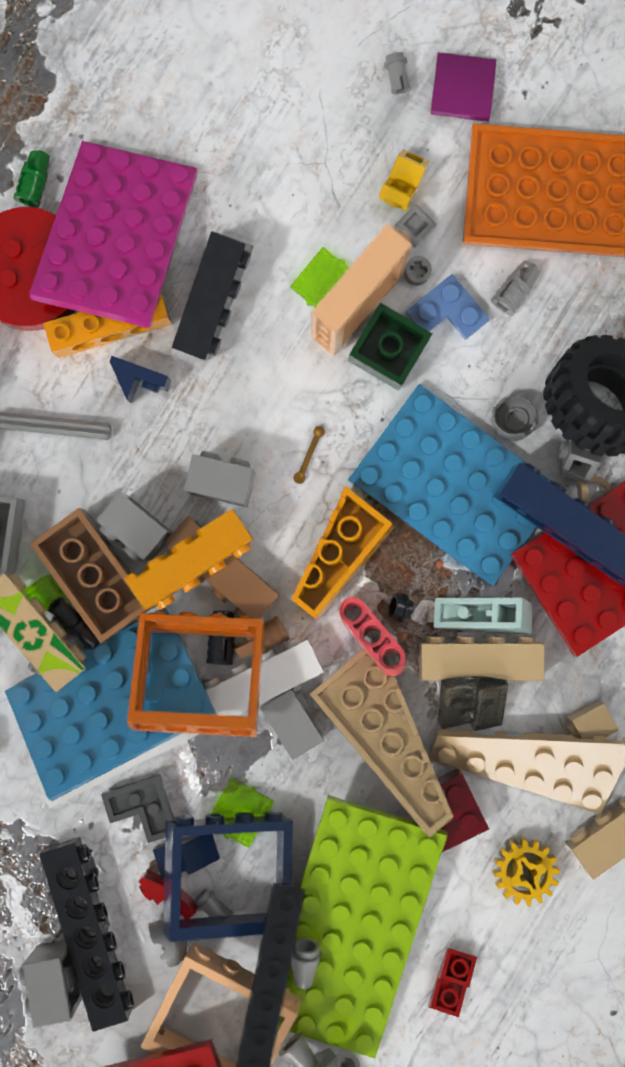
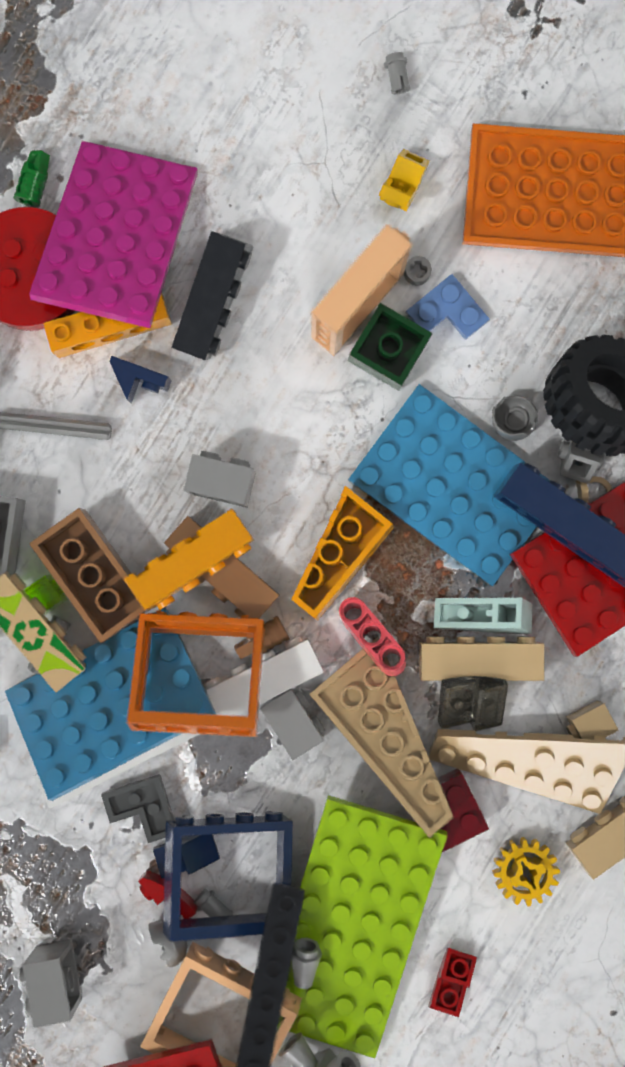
black brick [39,837,134,1032] -> none
black pin [48,597,100,649] -> none
light grey brick [96,492,173,561] -> none
black hinge [206,610,235,665] -> none
clear neon green piece [211,777,274,848] -> none
clear neon green piece [290,247,349,308] -> none
pearl gold hinge [293,426,325,484] -> none
black plate [389,594,413,623] -> none
light grey tile [394,204,437,248] -> none
magenta slope [430,52,497,122] -> none
light grey hinge [491,261,541,316] -> none

